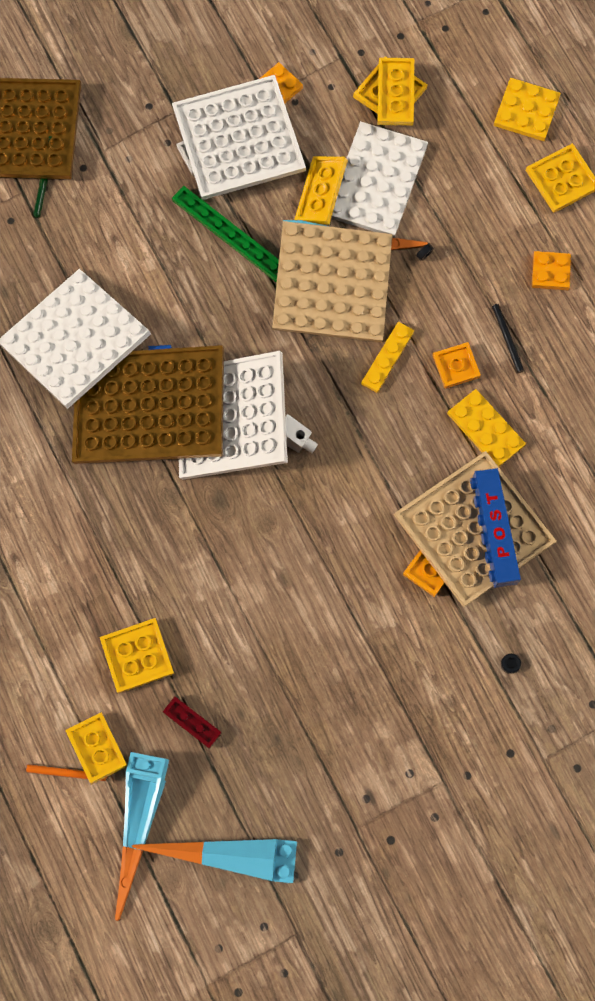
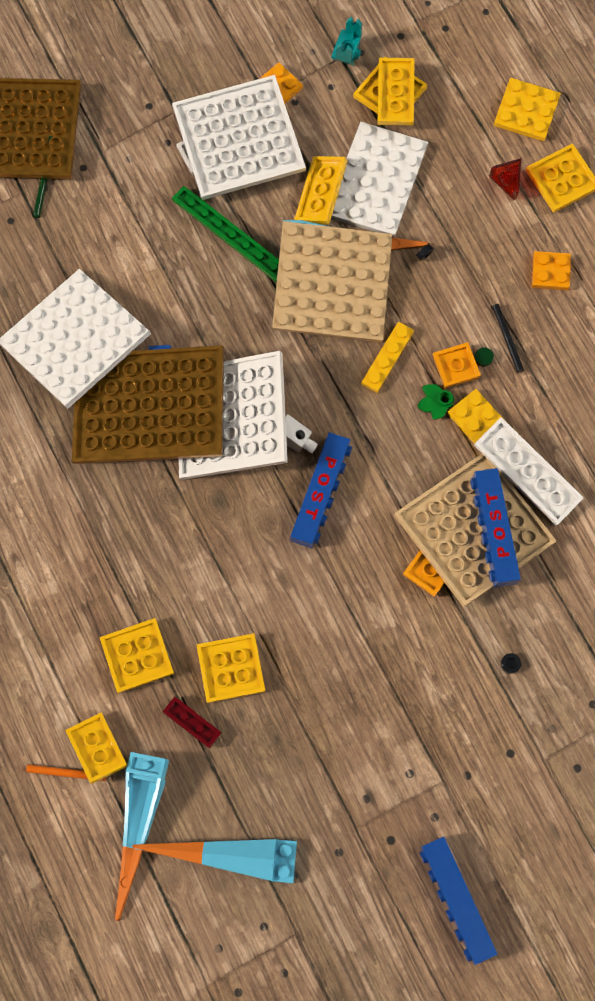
none -> yellow plate [196,633,266,703]
none -> blue brick [290,432,353,549]
none -> teal piece [331,17,362,66]
none -> green plate [417,384,454,420]
none -> blue brick [419,836,498,965]
none -> white plate [474,418,584,525]
none -> dark green tile [475,347,494,367]
none -> clear red slope [489,158,522,201]

